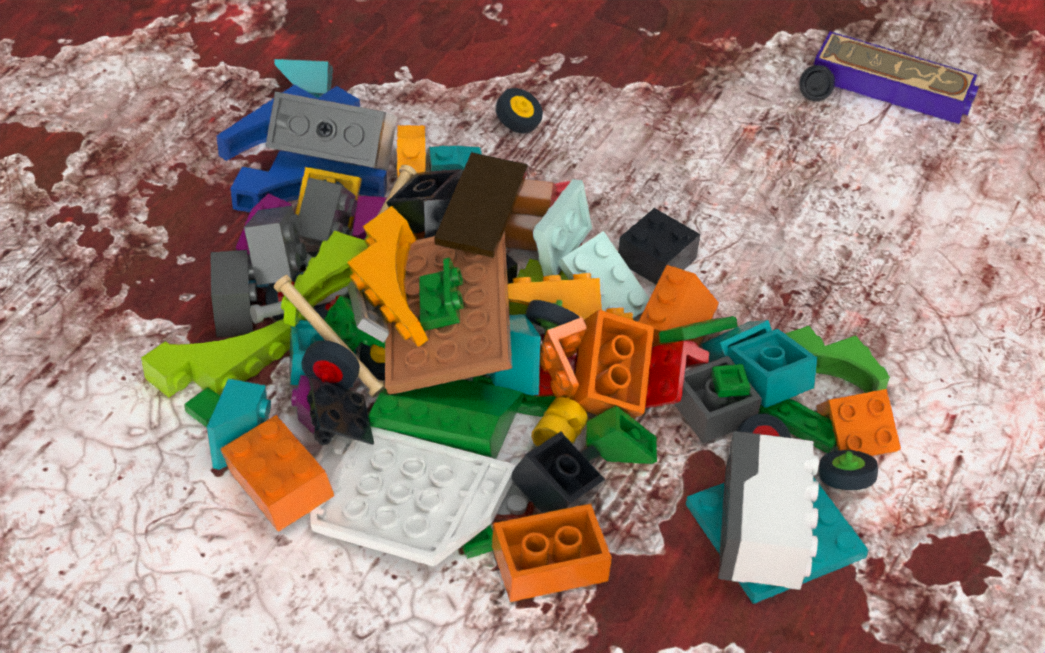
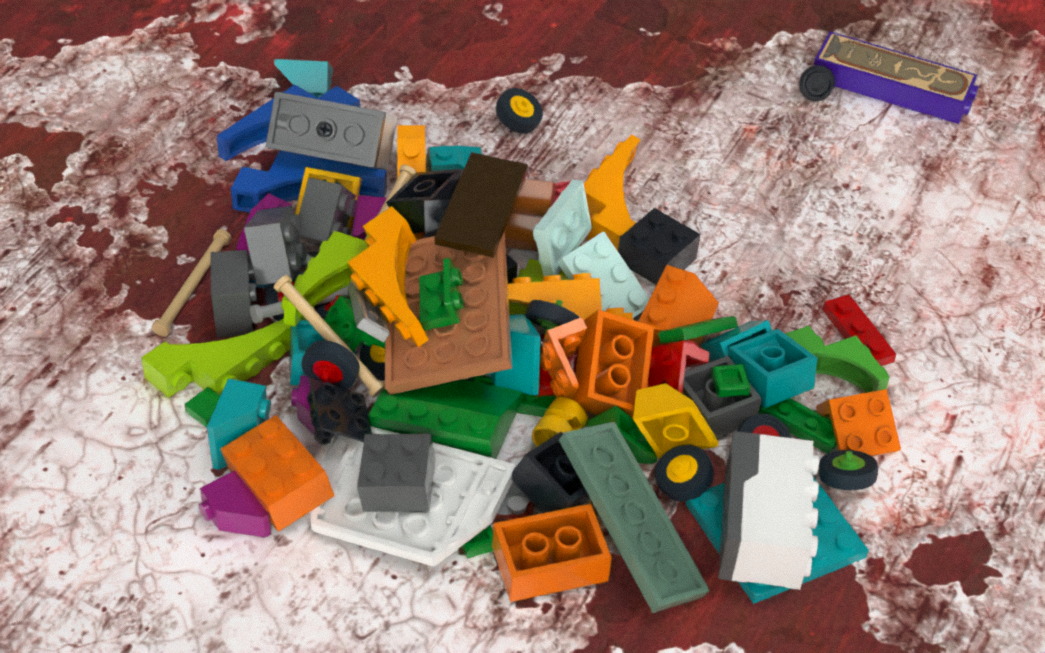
none -> tan bar [152,229,232,337]
none -> magenta slope [198,470,271,538]
none -> dark grey brick [357,434,435,512]
none -> sand green plate [559,421,710,613]
none -> light orange arch [584,134,641,251]
none -> yellow slope [633,384,719,459]
none -> black wheel [655,445,714,502]
none -> red plate [822,294,896,366]

